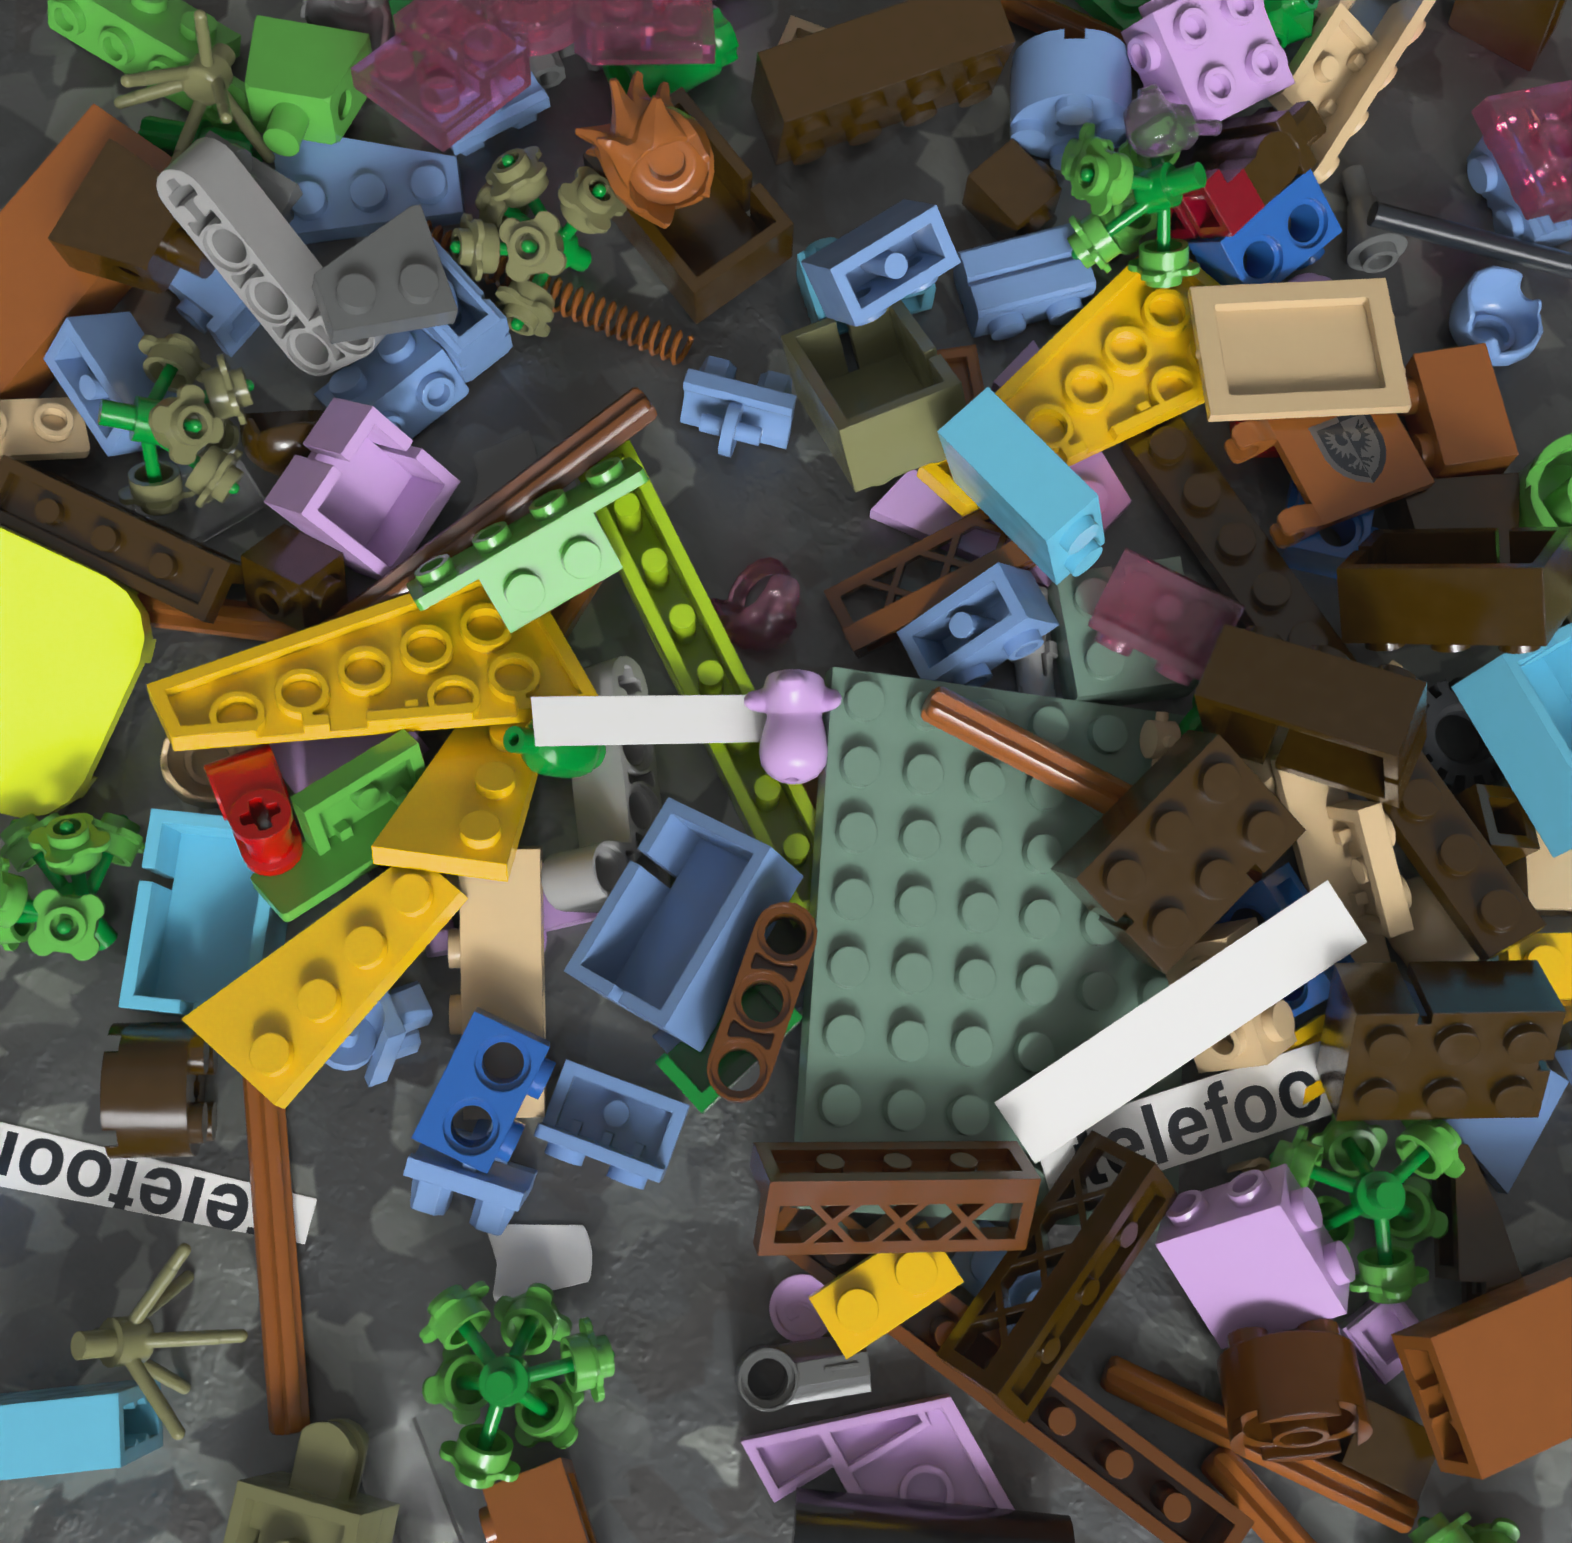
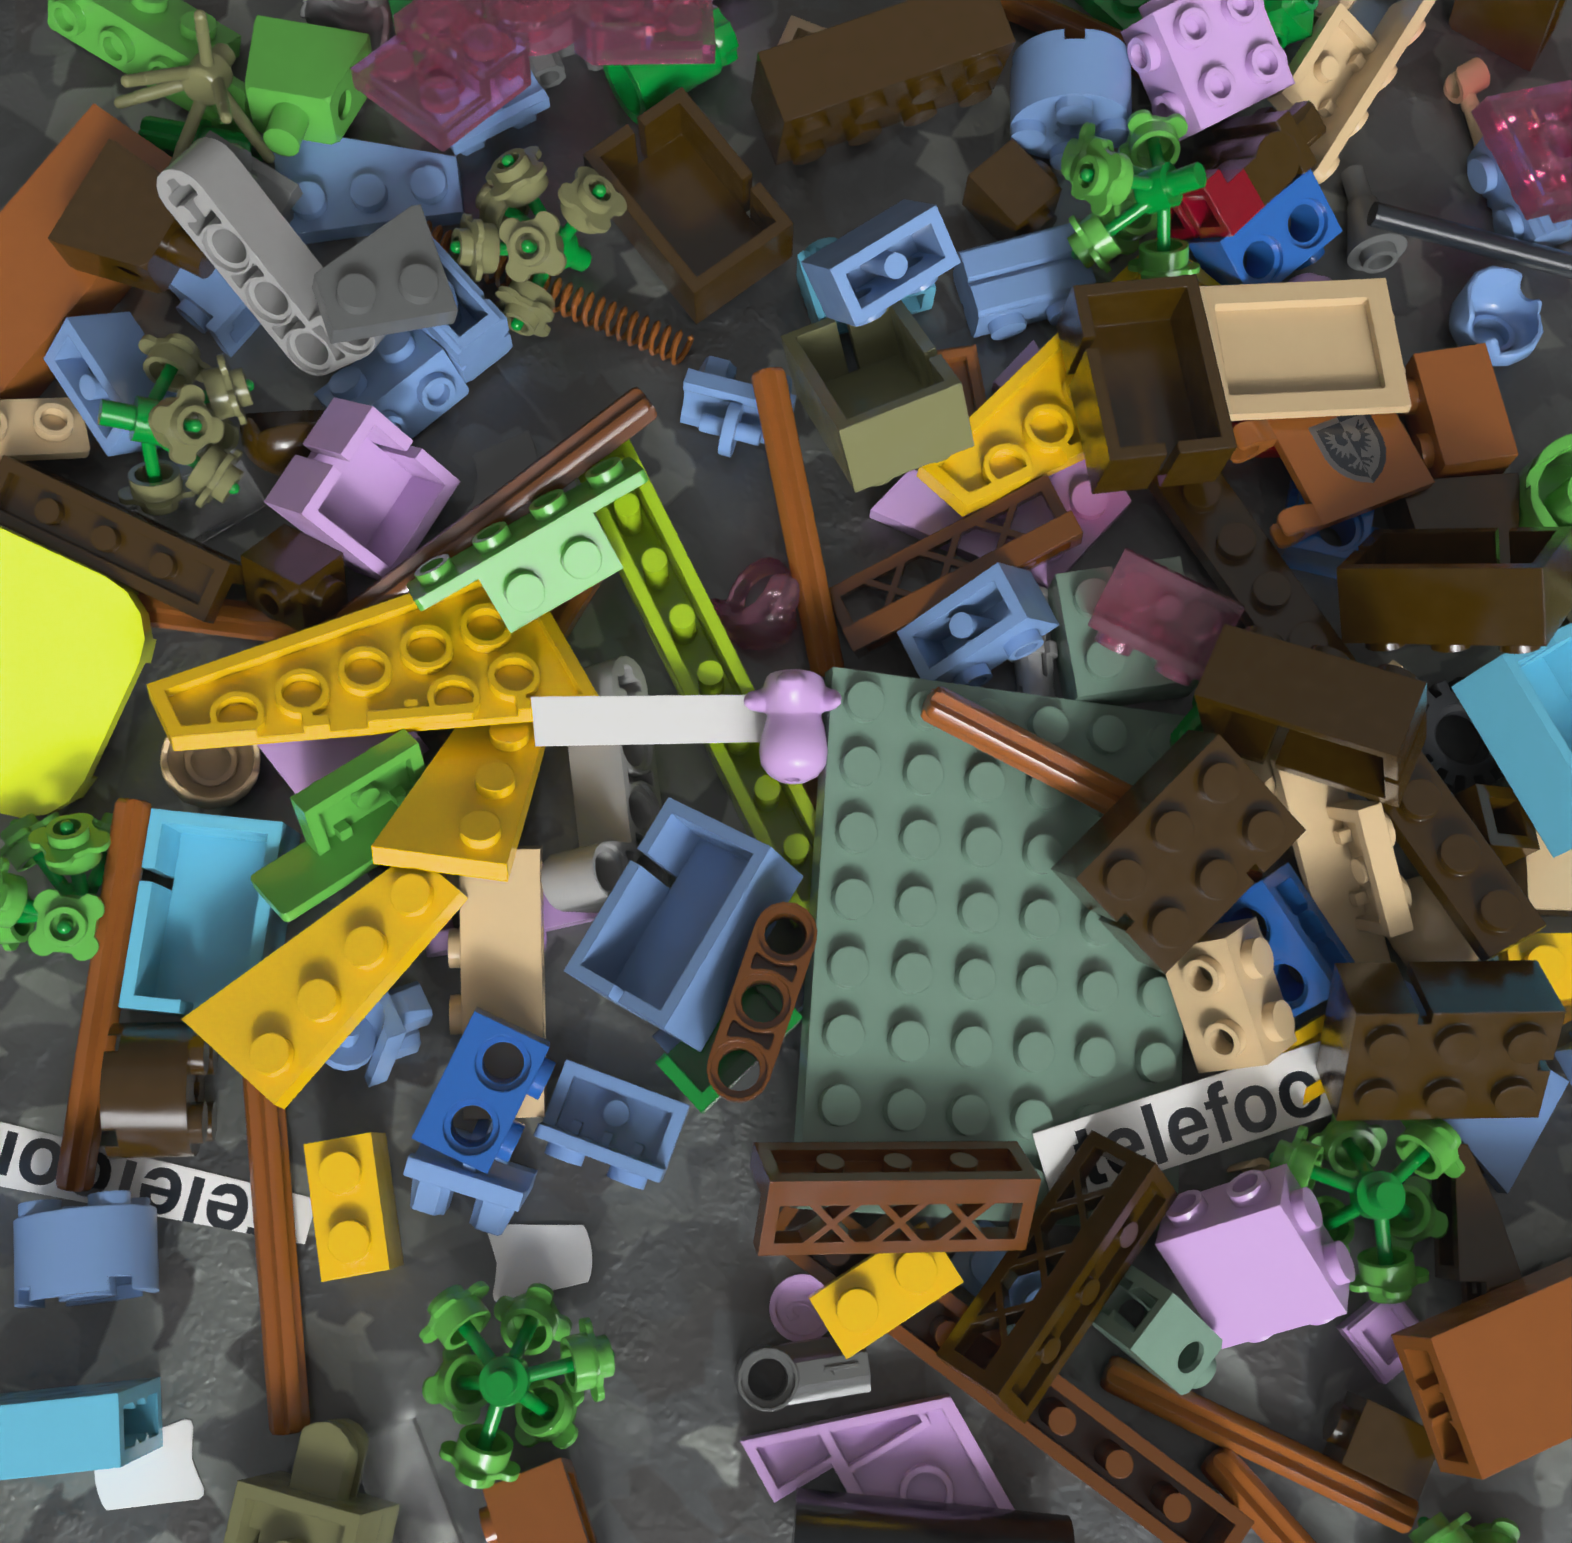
olive plant [71,1243,248,1440] -> none
red piece [203,743,304,876] -> none
green plant [503,719,606,778] -> none
dark orange hair [575,71,715,229] -> none
medium azure brick [937,387,1105,585] -> none
white sticker [994,880,1367,1164] -> none
piece [1123,84,1222,158] -> none
tan piece [1140,711,1181,766] -> none
reddish brown brick [1217,1319,1373,1462] -> none
none -> medium blue brick [13,1190,160,1308]
none -> dark orange axle [56,797,152,1192]
none -> white sticker [94,1419,204,1510]
none -> yellow brick [303,1132,404,1282]
none -> dark orange axle [751,367,845,678]
none -> dark brown piece [1056,274,1237,494]
none -> sand green torso [1091,1265,1223,1395]
none -> tan hand [1443,57,1490,147]

